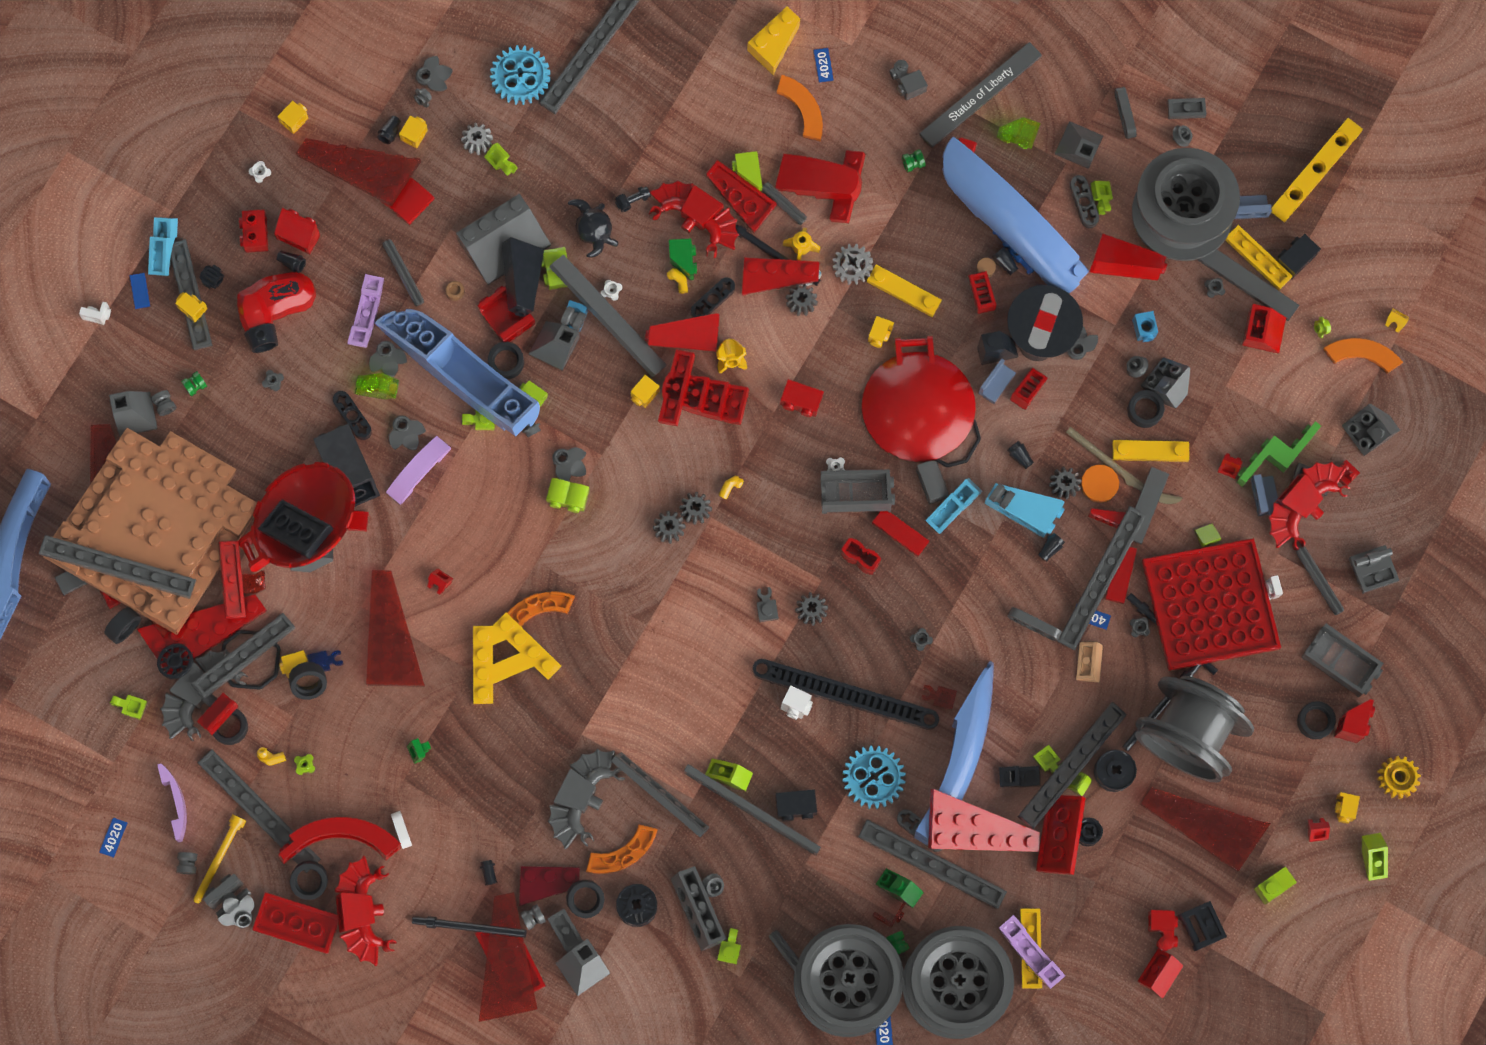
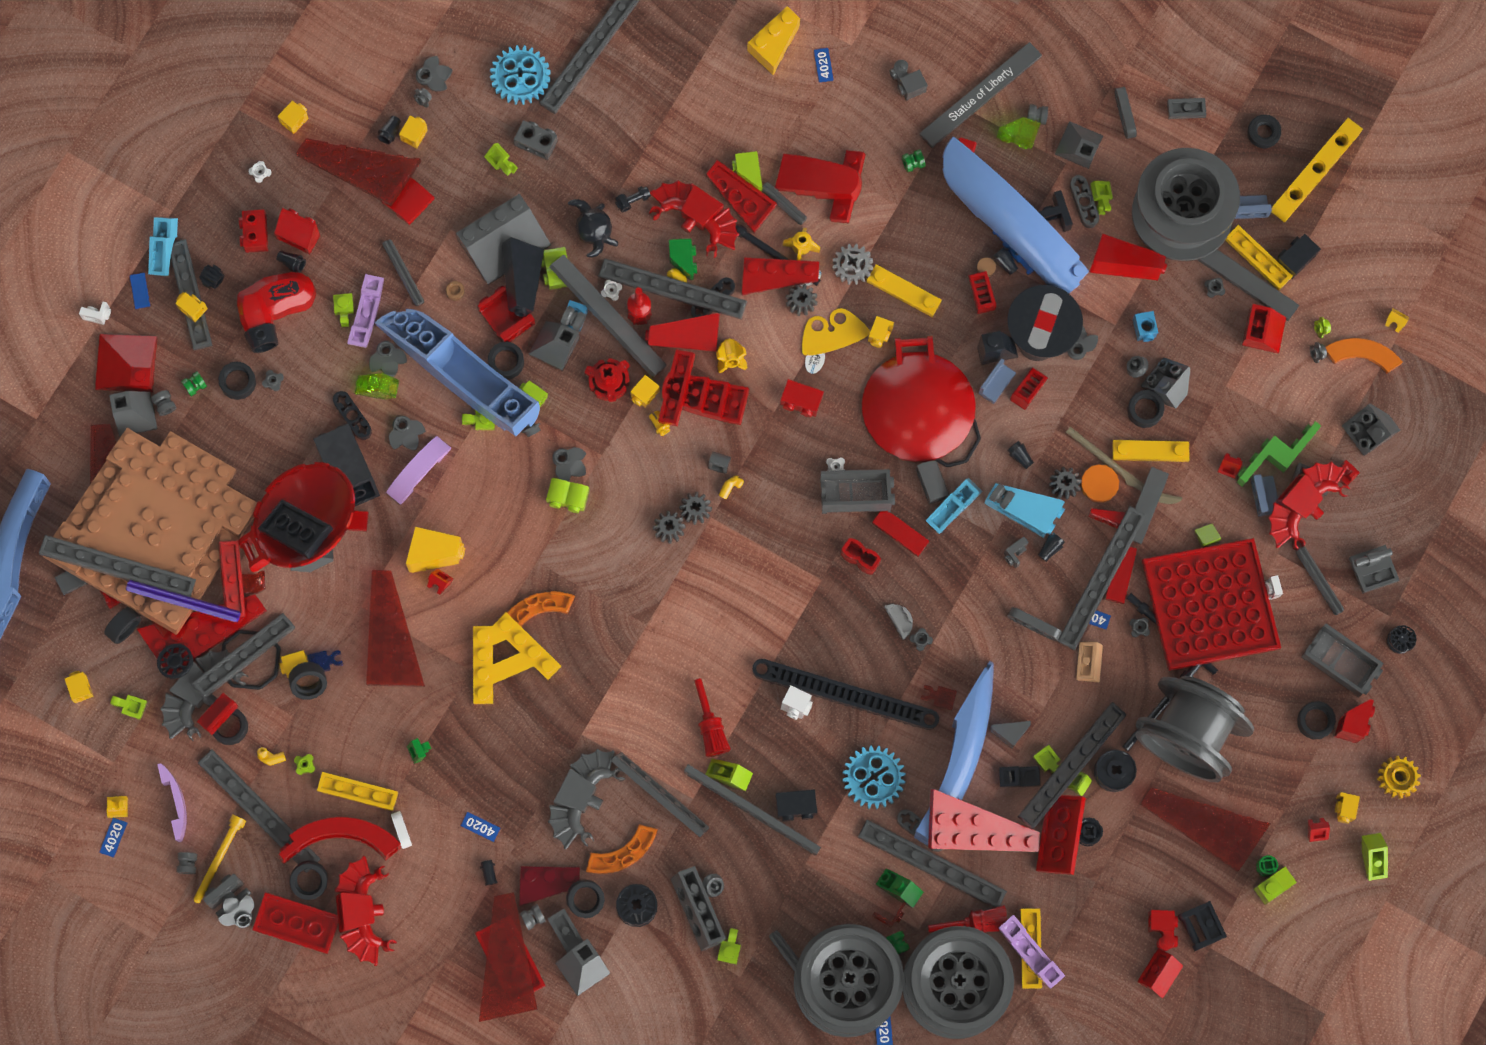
black bar [412,916,527,938] -> none
light grey gear [461,122,493,155] -> none
dark grey plate [756,587,779,623] -> none
orange tile [777,75,823,142] -> none
dark grey gear [795,592,828,626] -> none
dark grey hat [1172,125,1193,147] -> none
none -> yellow brick [64,671,94,703]
none -> red slope [95,334,157,392]
none -> yellow tile [107,796,128,818]
none -> dark purple axle [126,580,241,622]
none -> black tyre [218,361,256,400]
none -> yellow plate [317,772,398,811]
none -> lime plate [333,293,354,327]
none -> yellow slope [406,527,465,573]
none -> blue sticker [461,812,501,842]
none -> dark grey brick [514,120,558,160]
none -> red piece [585,358,630,402]
none -> dark grey tile [599,258,747,320]
none -> red piece [627,287,652,325]
none -> yellow pin [649,411,670,436]
none -> red piece [694,678,731,758]
none -> dark grey brick [708,452,731,474]
none -> yellow piece [802,308,870,355]
none -> white sticker [805,353,825,374]
none -> light grey tile [884,604,913,640]
none -> red piece [928,905,1008,933]
none -> dark grey slope [990,721,1031,748]
none -> dark grey bracket [1004,537,1029,568]
none -> dark grey wheel [1027,104,1048,125]
none -> black bracket [1038,190,1073,232]
none -> black tyre [1247,115,1281,148]
none -> green wheel [1256,855,1278,877]
none -> dark grey plate [1310,342,1327,363]
none -> black wheel [1386,625,1417,654]

